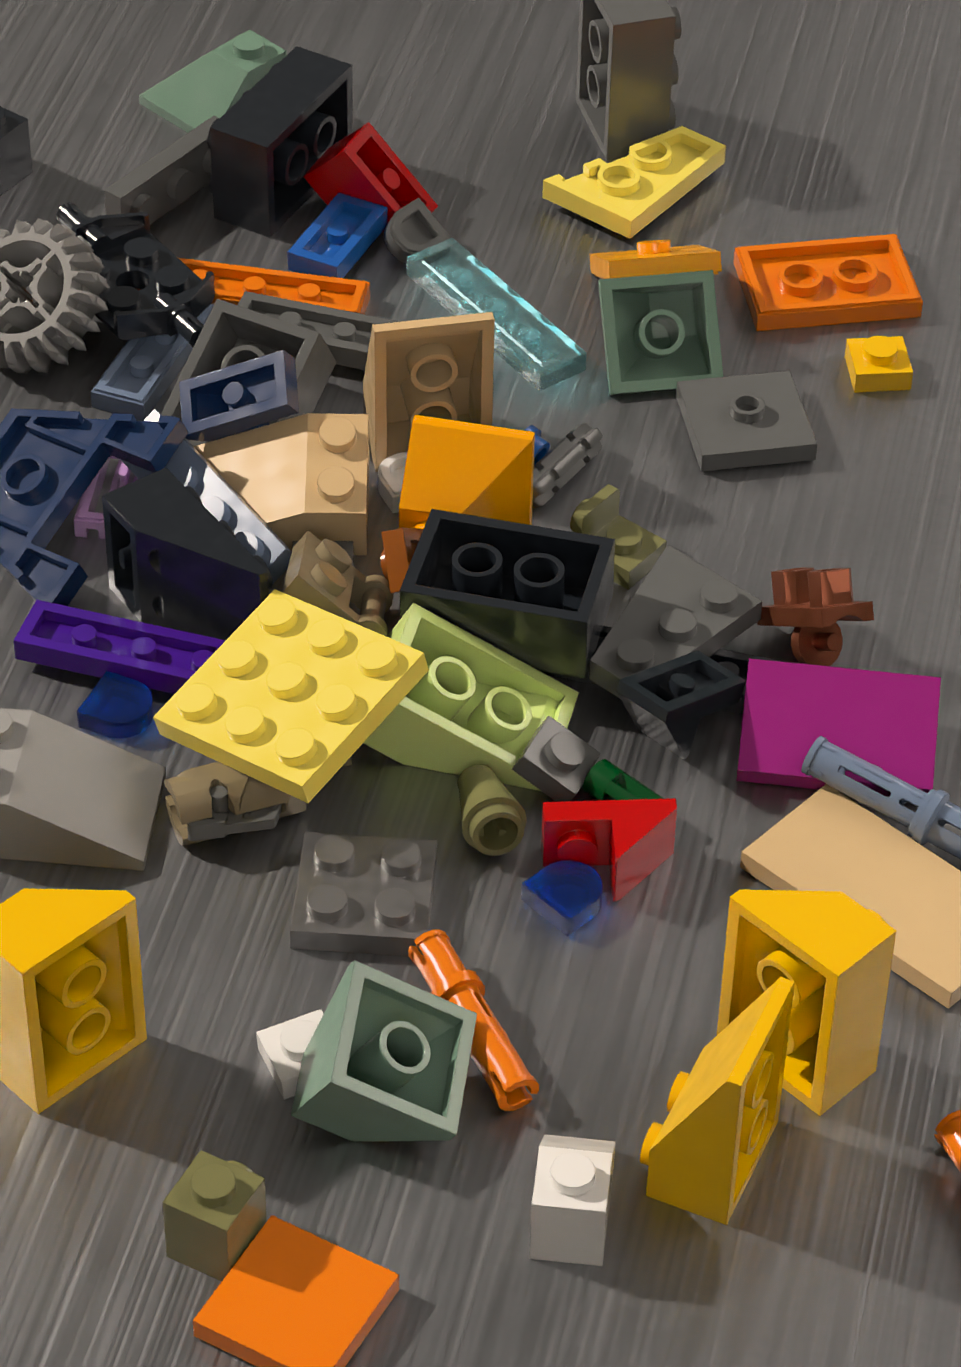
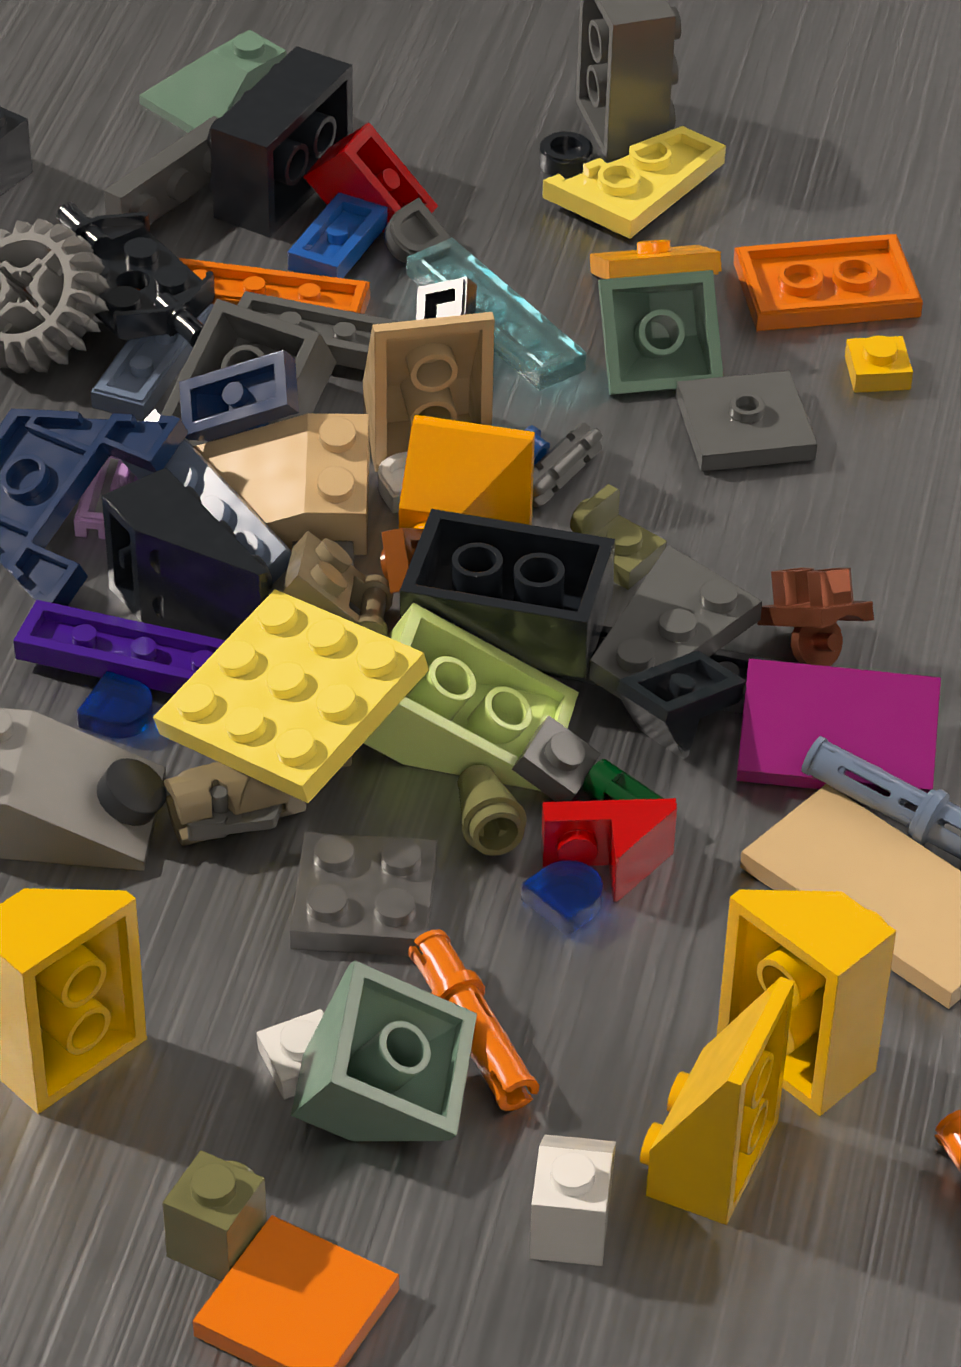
none -> black tile [97,758,167,826]
none -> tile [416,277,477,320]
none -> black tile [539,131,593,179]

